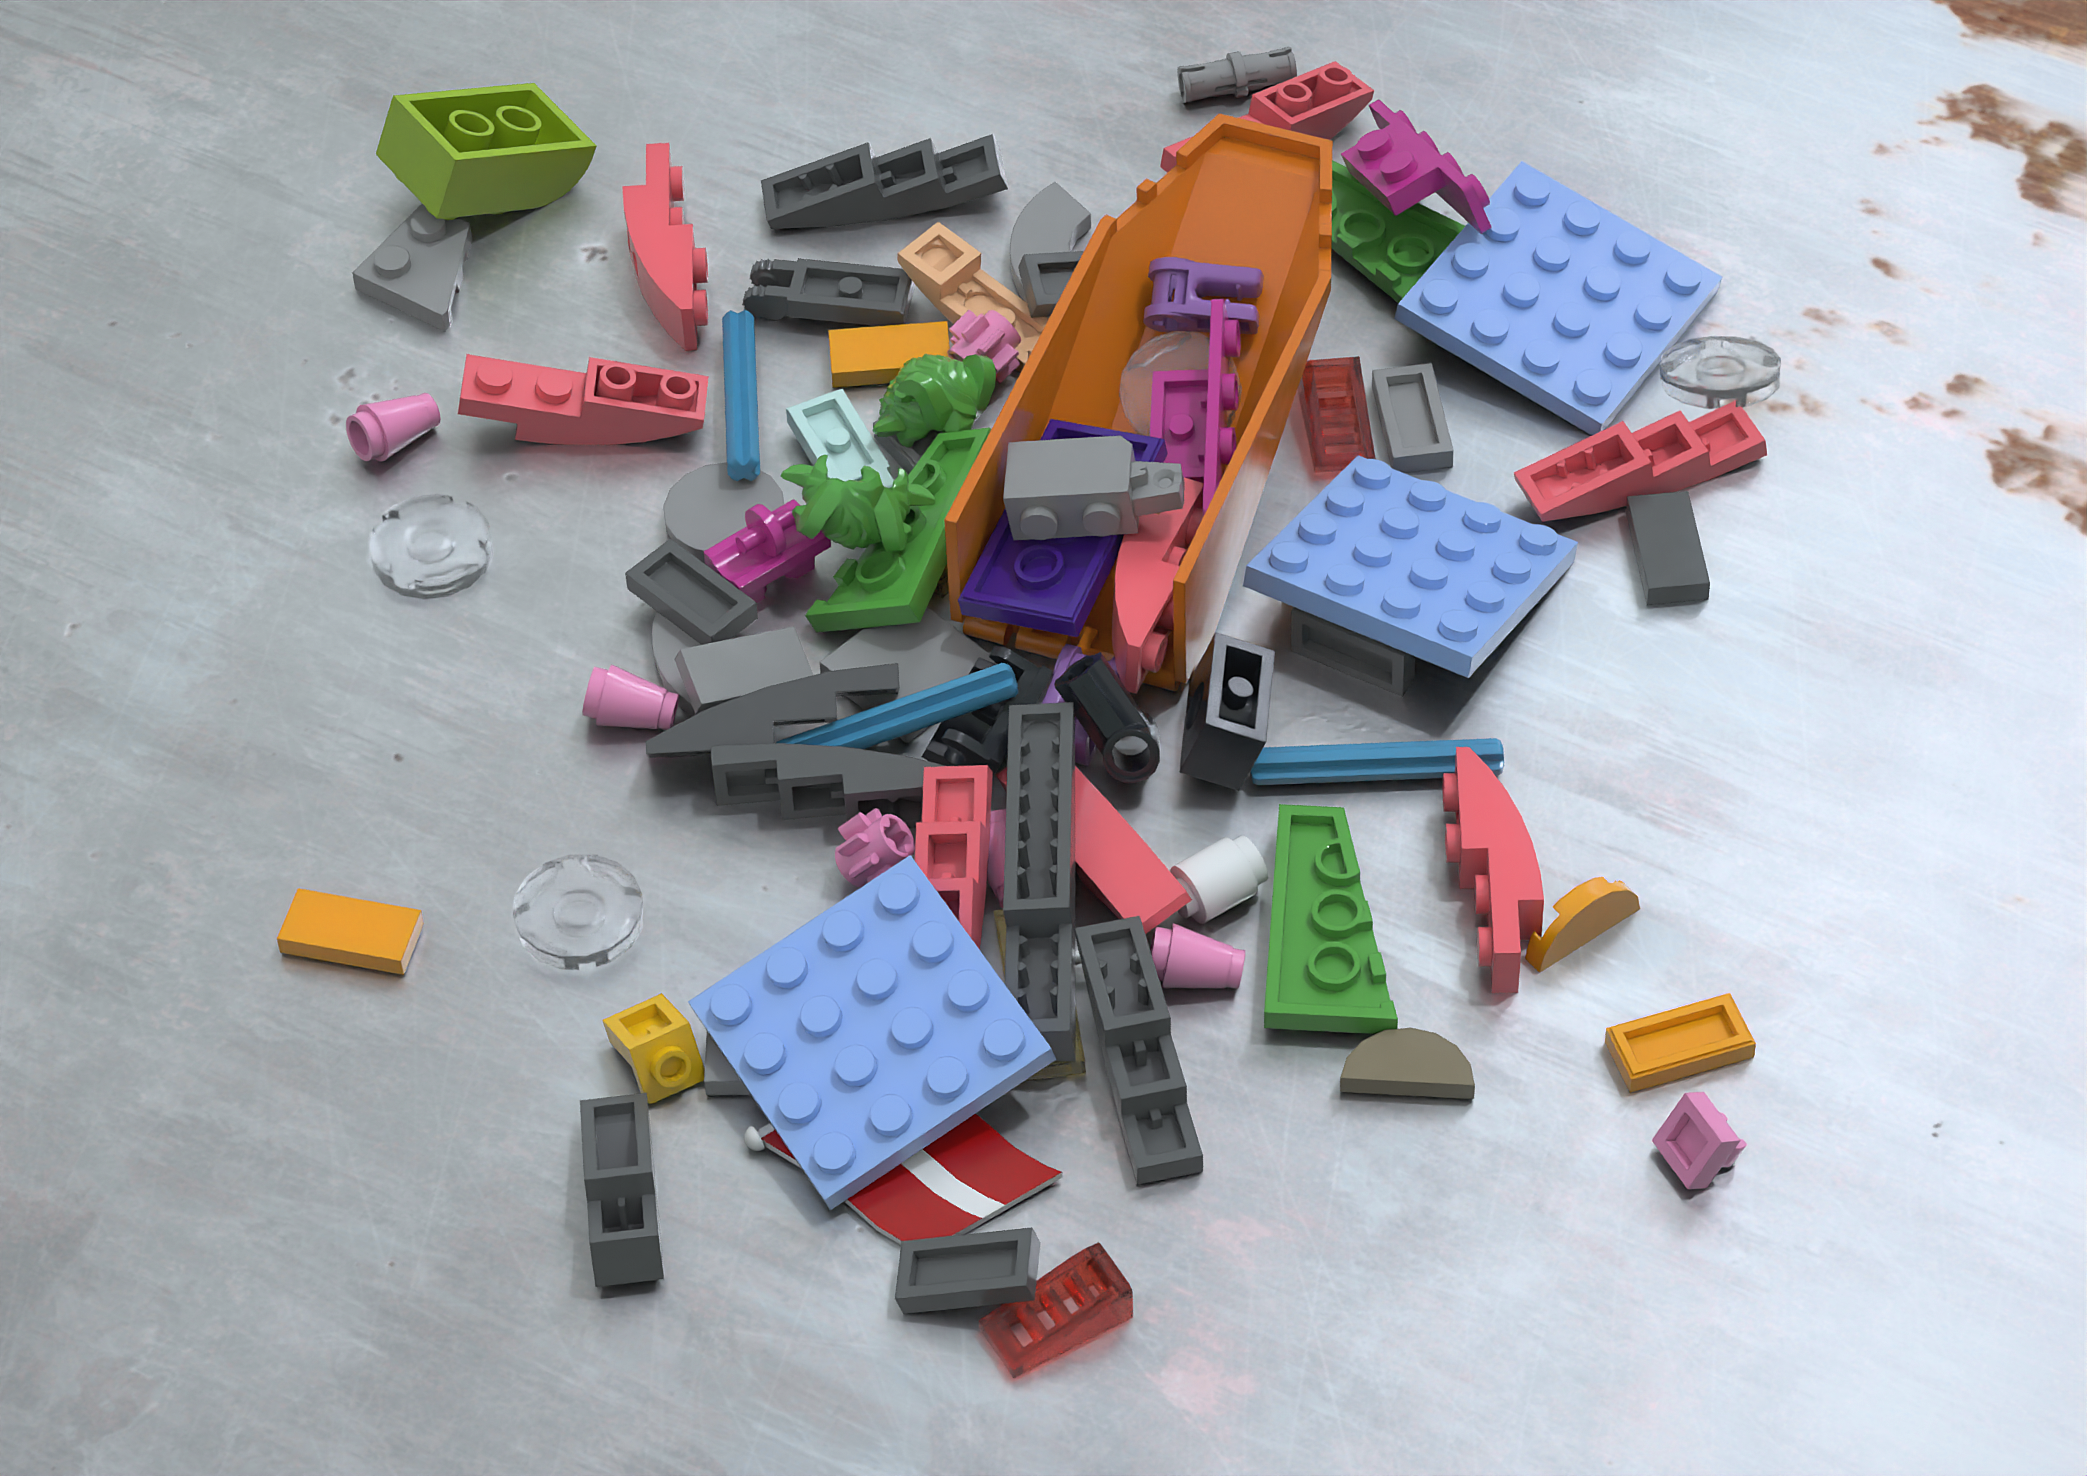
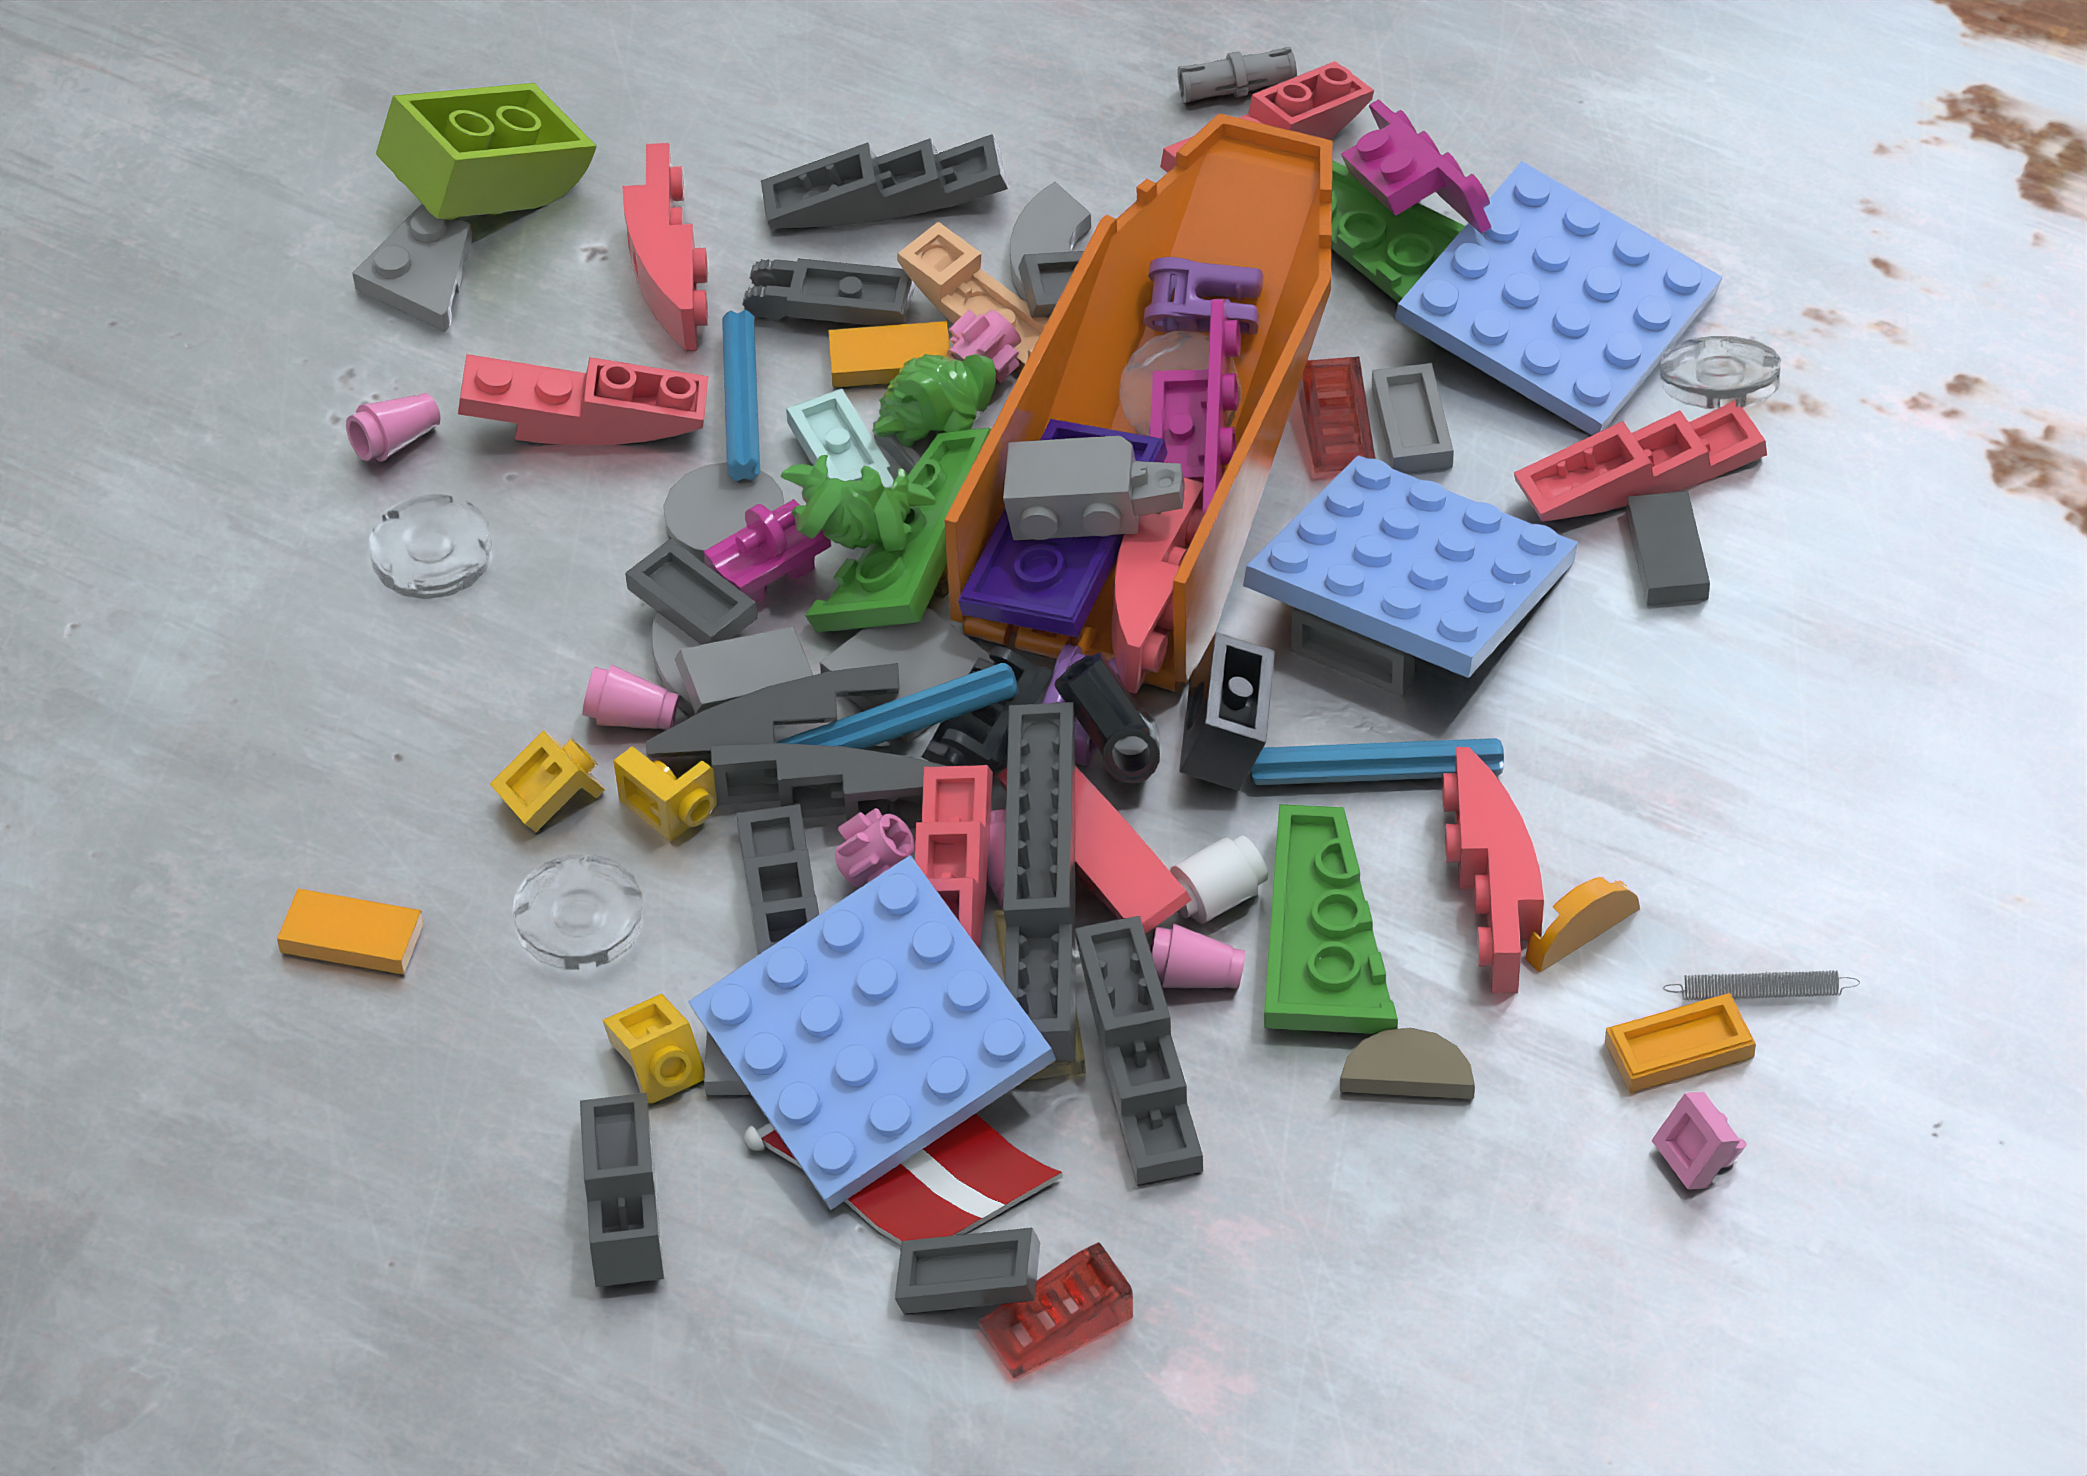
none -> yellow bracket [490,730,606,832]
none -> yellow bracket [613,746,717,842]
none -> dark grey slope [736,804,819,955]
none -> light grey piece [1663,970,1860,1001]

